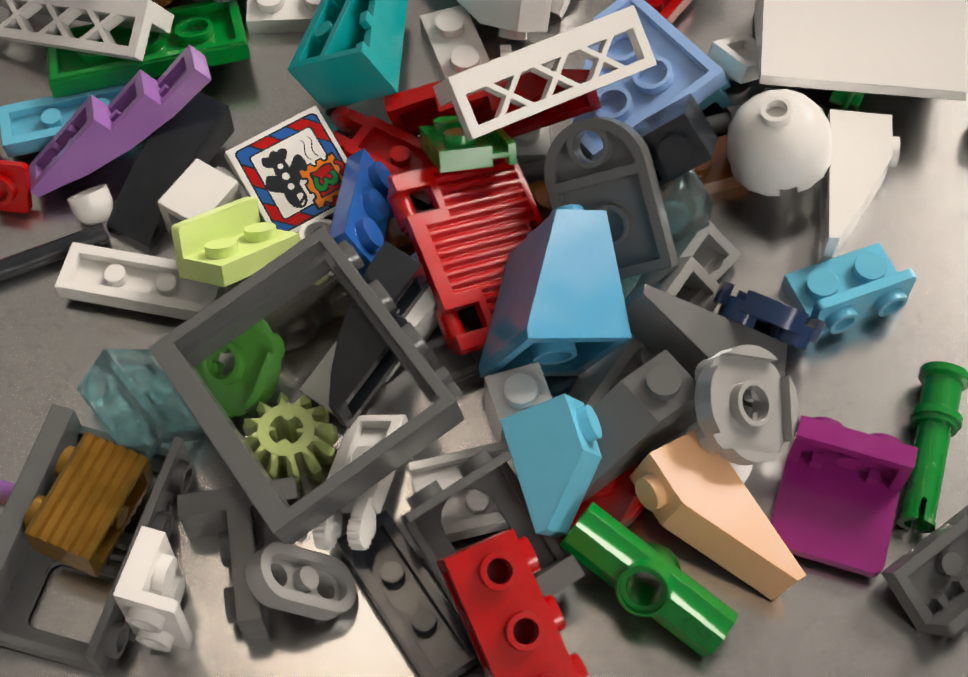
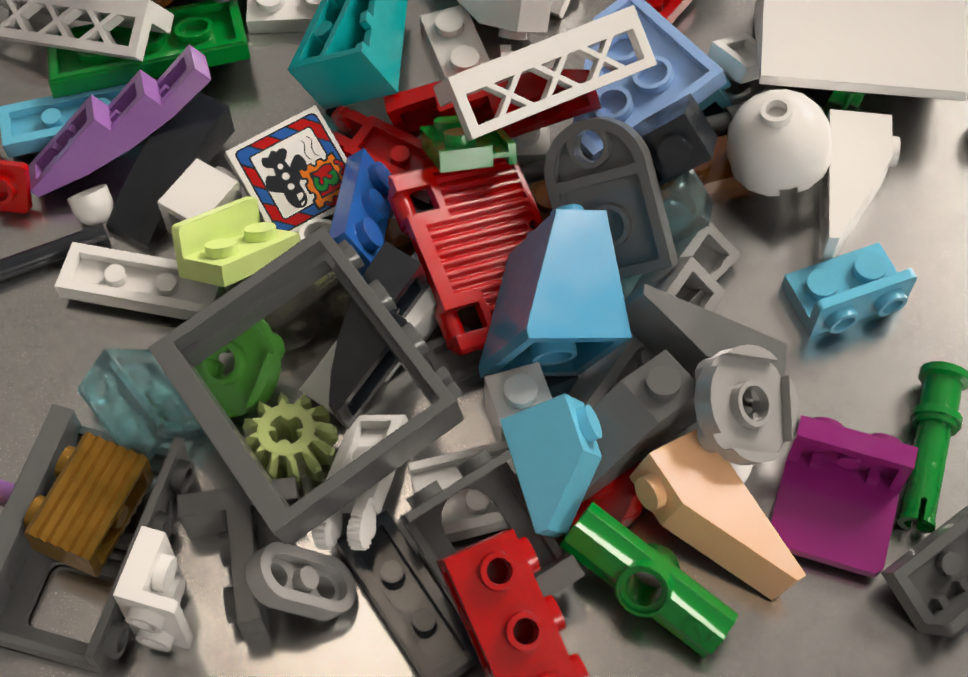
dark blue plate [713,281,826,350] -> none

